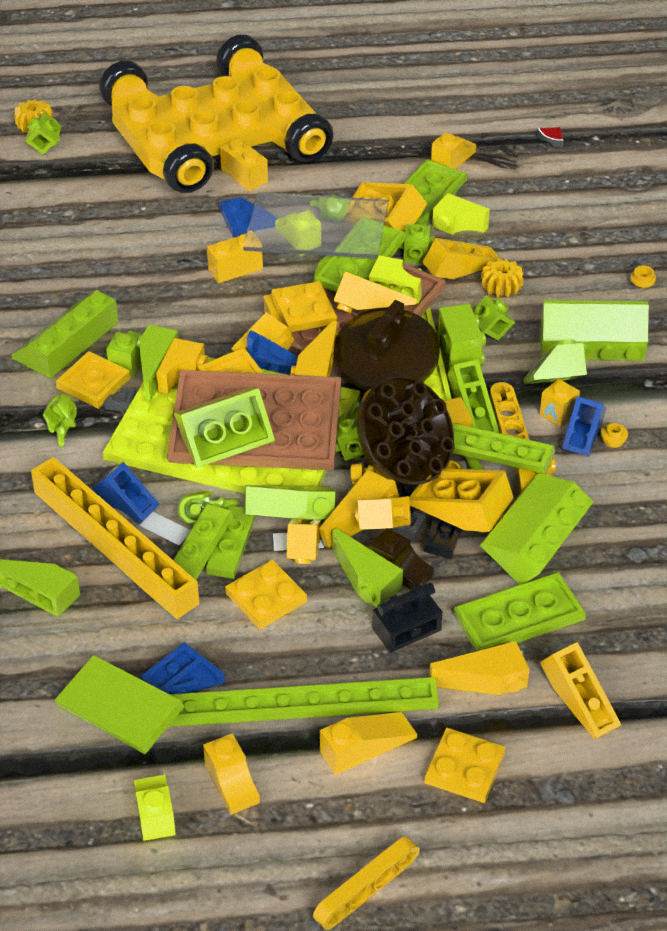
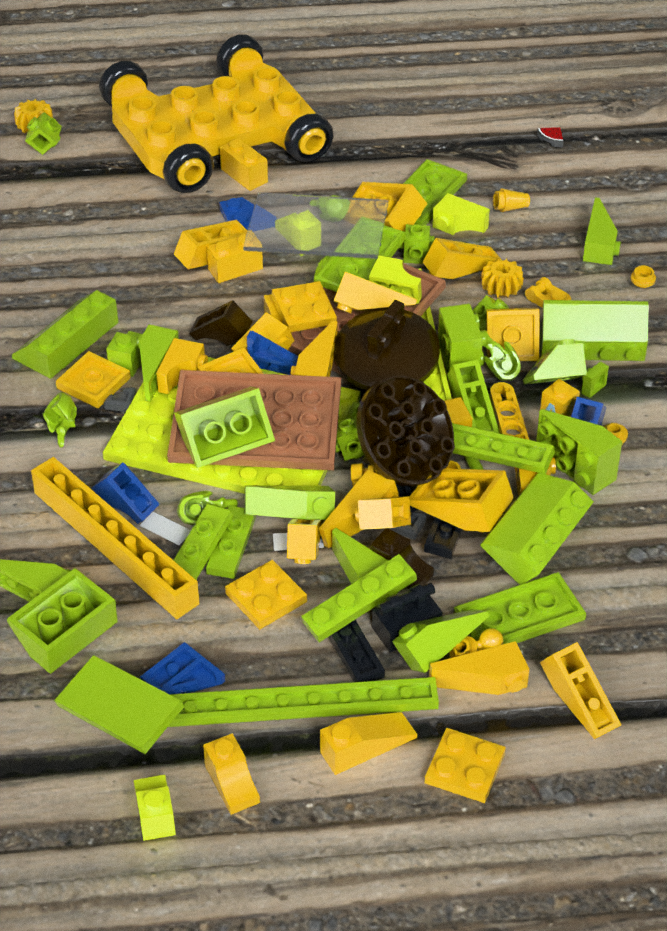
yellow beam [313,836,420,930] -> none
yellow arch [431,132,476,169] -> none
none -> lime slope [7,568,118,674]
none -> yellow slope [174,220,250,269]
none -> dark brown arch [189,300,253,346]
none -> lime plate [301,554,417,643]
none -> black plate [329,620,385,682]
none -> lime slope [392,609,490,673]
none -> yellow plate [449,628,503,658]
none -> lime piece [482,330,521,381]
none -> yellow plate [486,308,539,361]
none -> yellow cone [493,188,530,212]
none -> yellow plate [525,277,571,308]
none -> lime slope [536,409,622,495]
none -> lime plate [581,361,609,398]
none -> lime slope [583,197,621,265]

